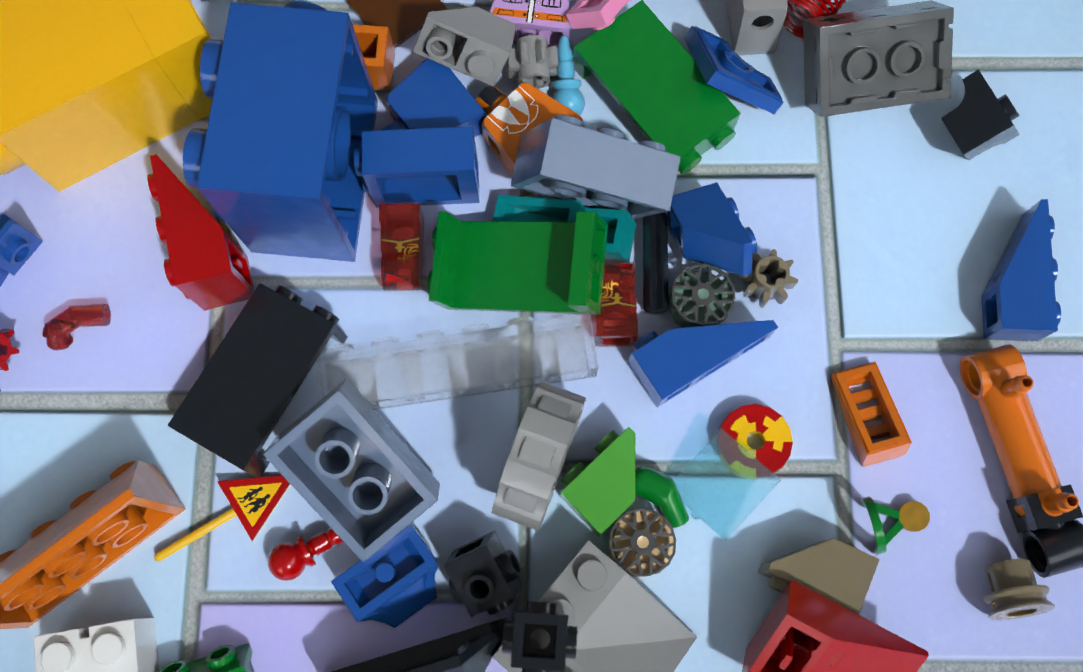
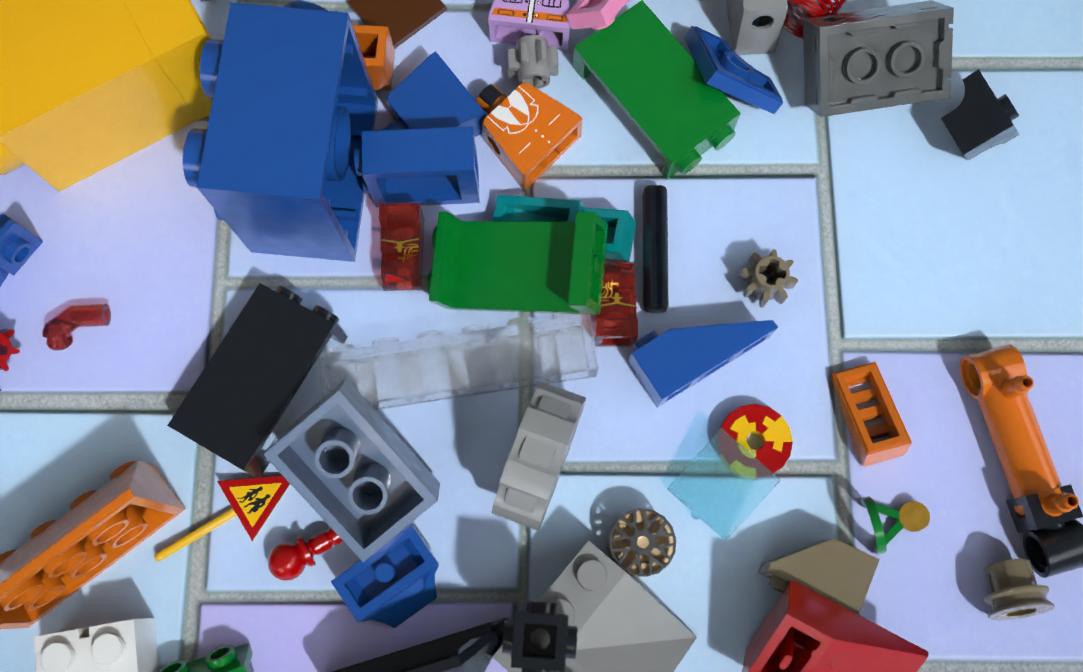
red slope [147,154,255,311] -> none
light grey slope [413,7,516,87] -> none
black brick [444,530,522,617] -> none
sand blue brick [511,115,681,219] -> none
medium azure bar [552,36,585,115] -> none
bright green slope [560,427,636,537] -> none
green arm [635,466,689,528] -> none
blue slope [668,182,757,276] -> none
wheel [668,264,735,328] -> none
blue slope [981,199,1061,341] -> none

